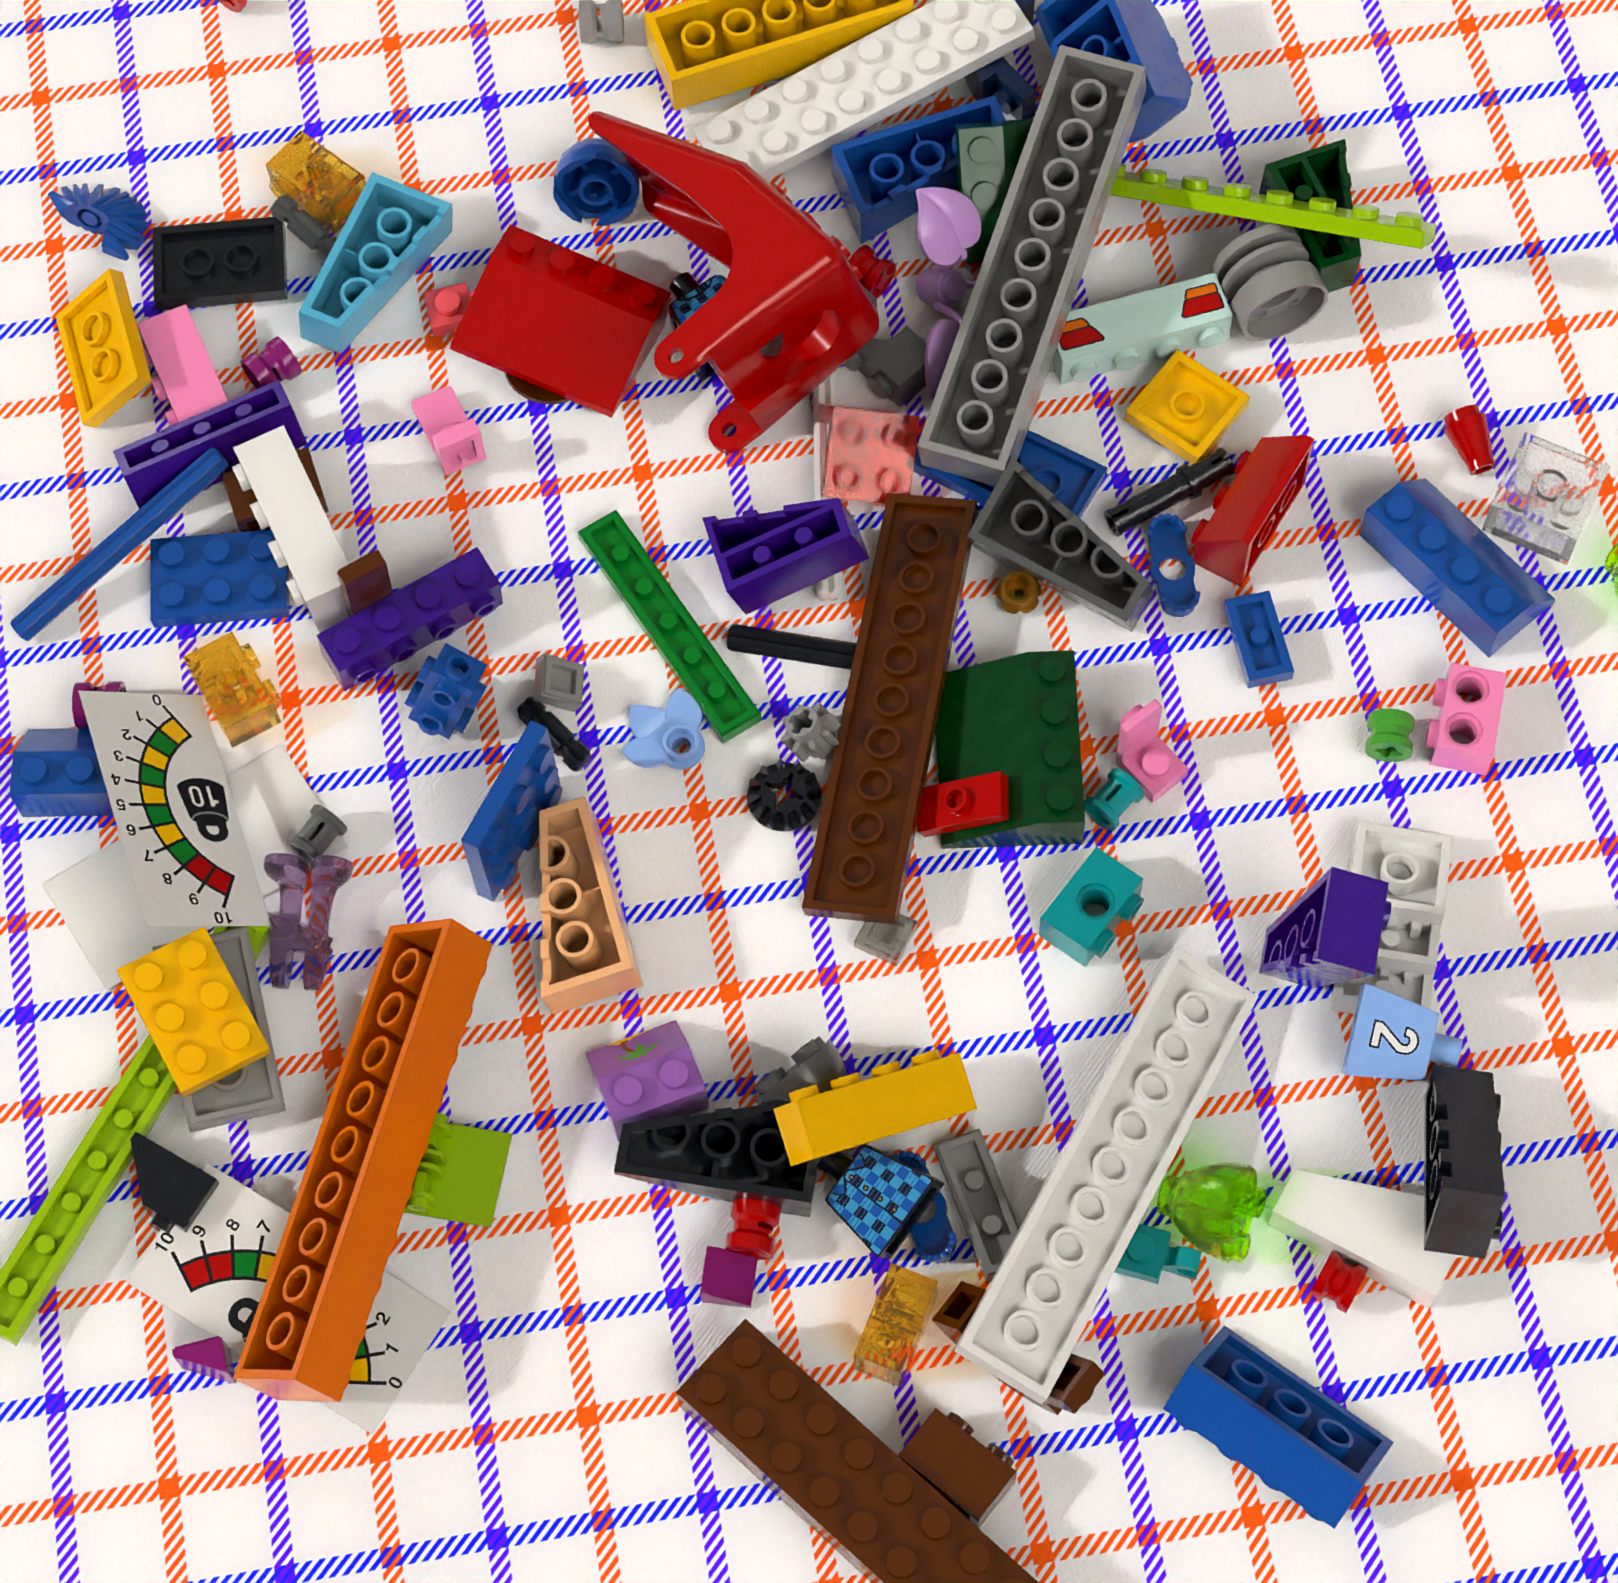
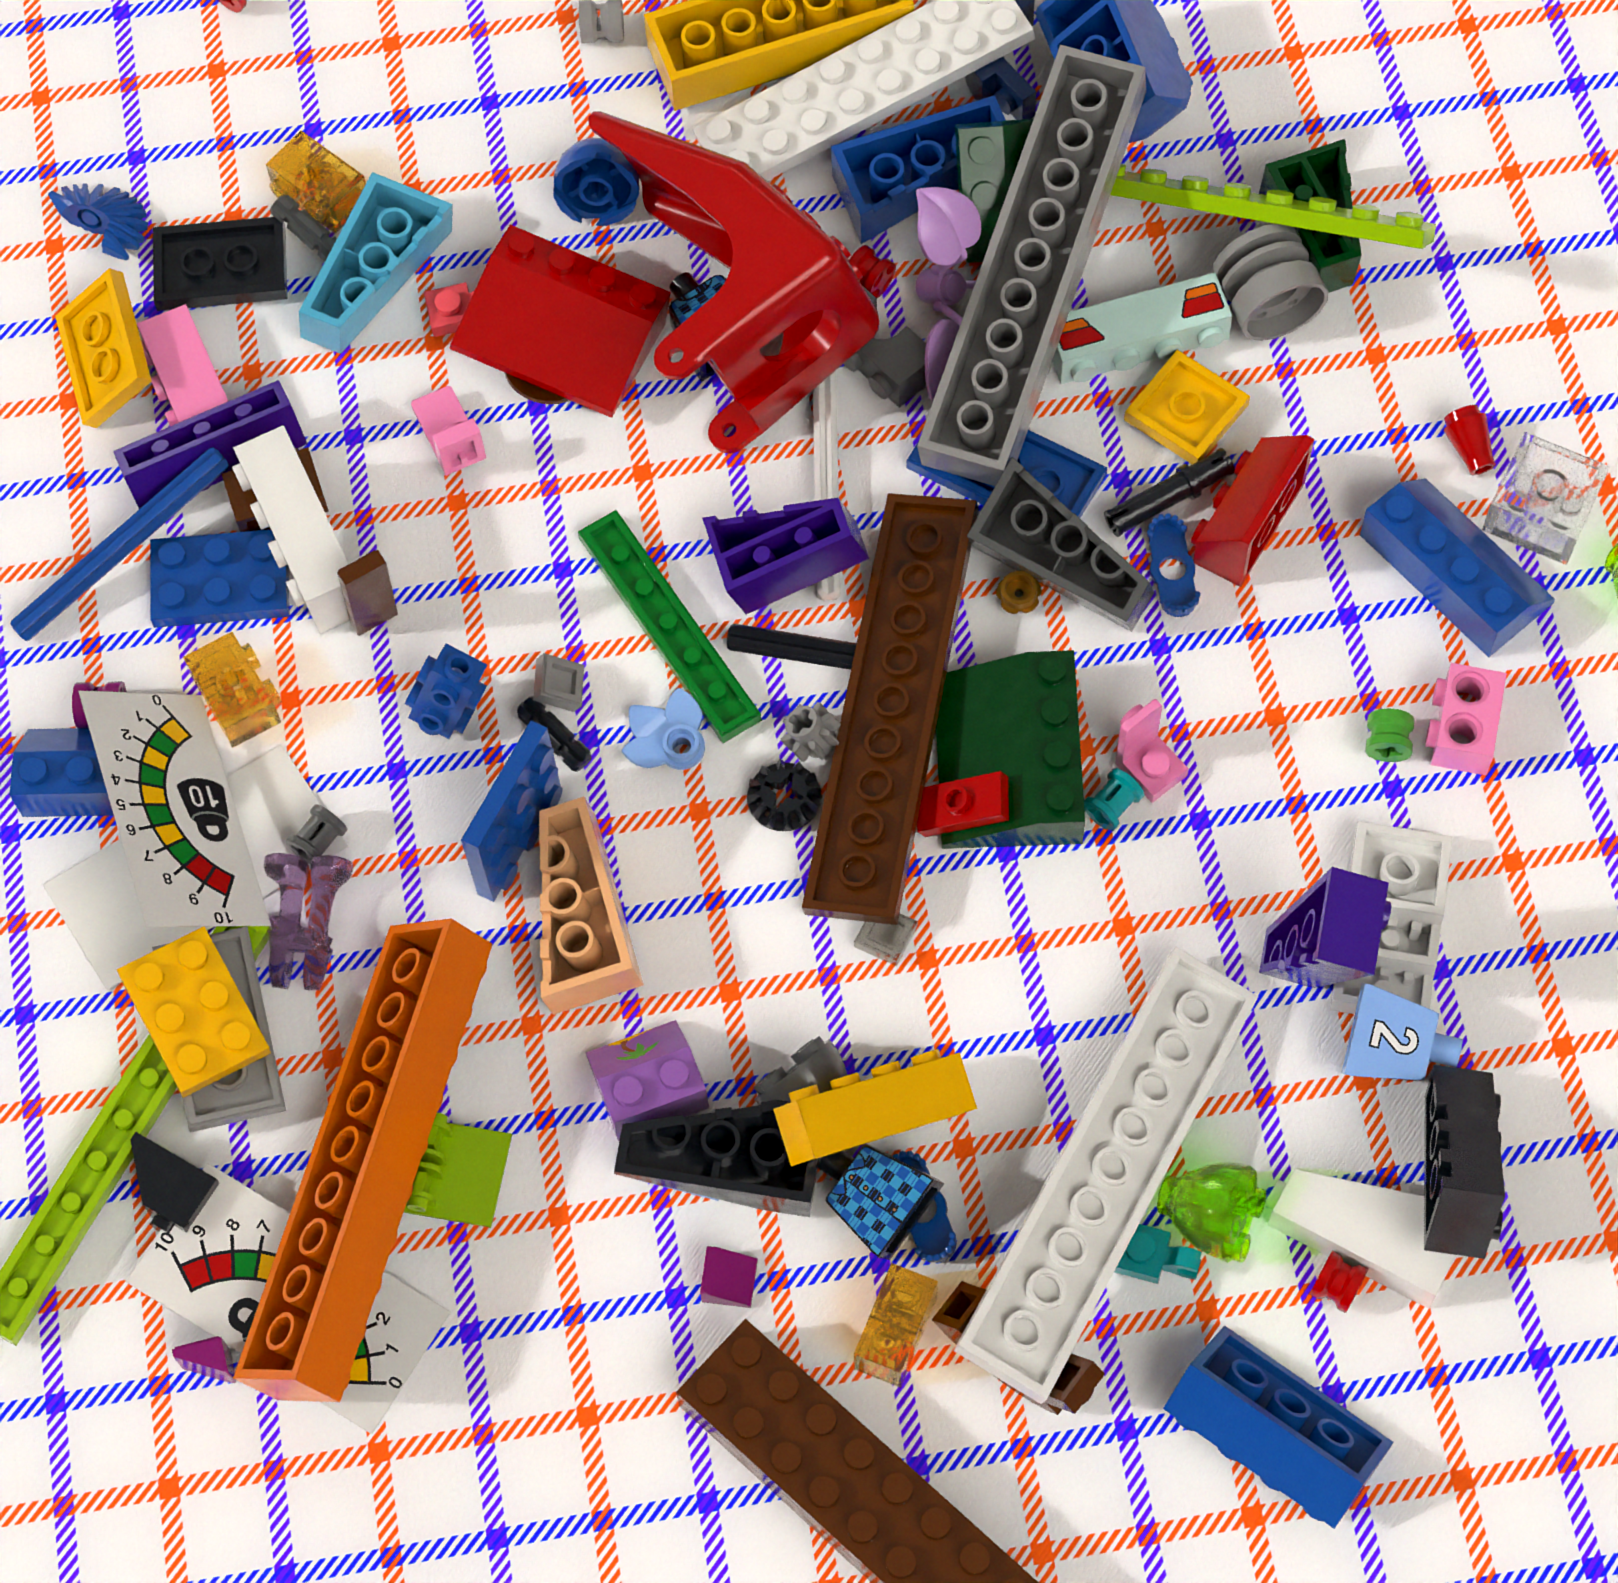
magenta wheel [240,336,302,389] -> none
dark purple brick [316,547,503,692] -> none
red wheel [725,1198,781,1260] -> none
clear red bracket [817,404,920,504] -> none
reddish brown brick [898,1408,1017,1528] -> none
light grey tile [934,1128,1020,1283] -> none
teal brick [1039,847,1144,967] -> none
blue plate [1223,591,1294,689] -> none

